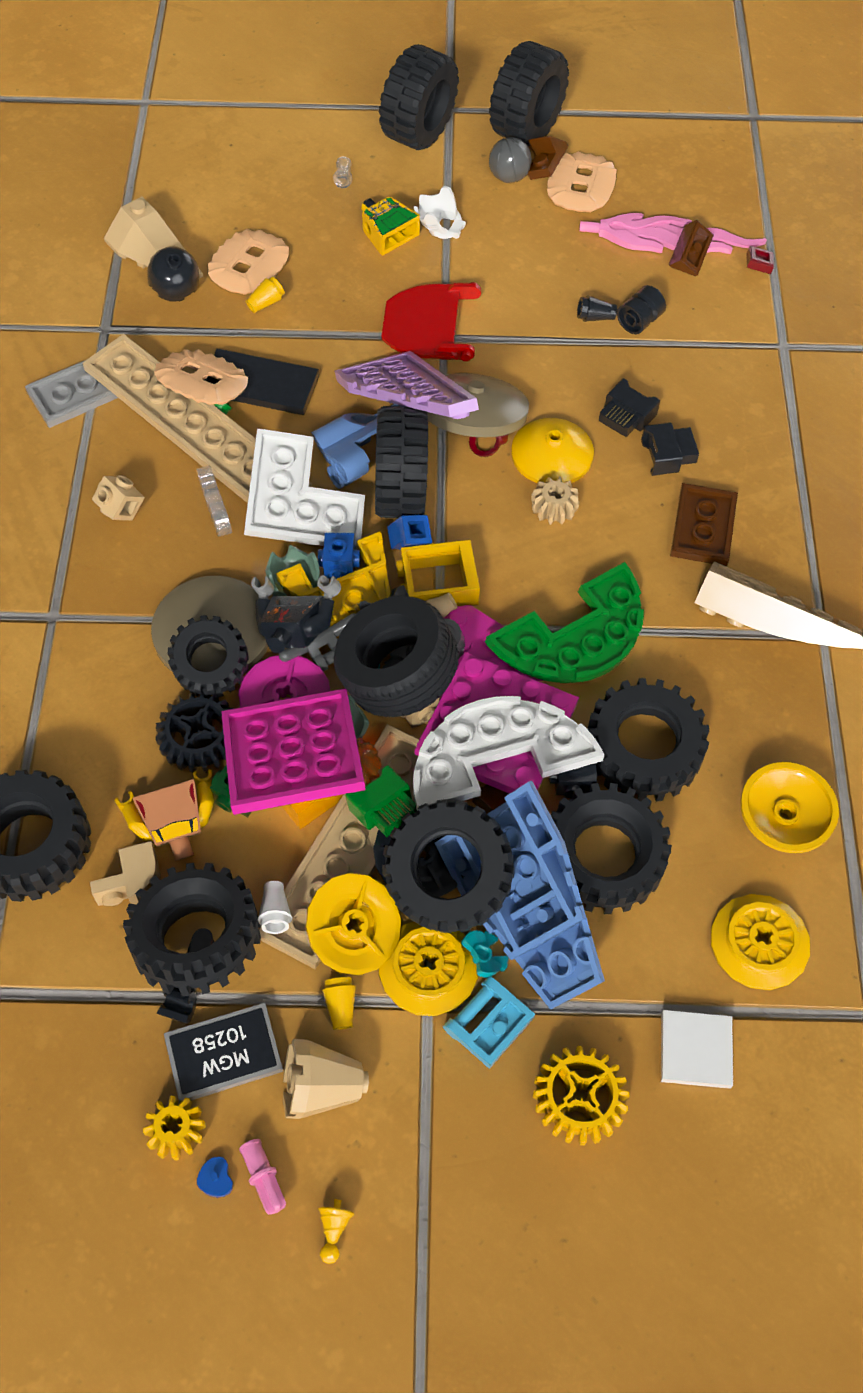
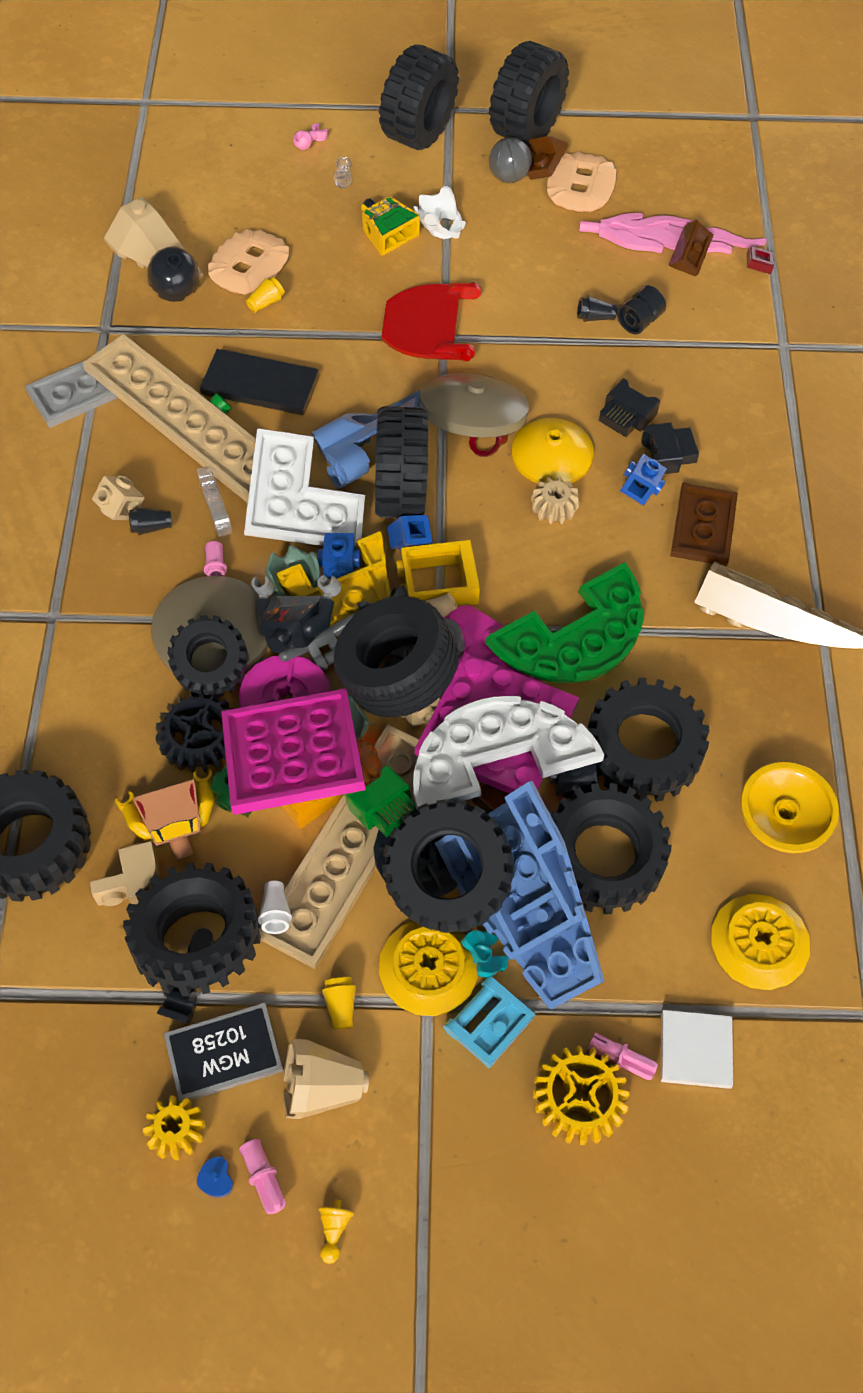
light nougat piece [154,349,248,405] -> none
yellow piece [306,873,401,975] -> none
lavender wing [335,351,479,419] -> none
none -> black cone [129,507,172,535]
none -> bright pink pin [204,541,227,576]
none -> bright pink arm [293,123,328,150]
none -> bright pink axle [587,1032,658,1080]
none -> blue brick [620,454,667,506]

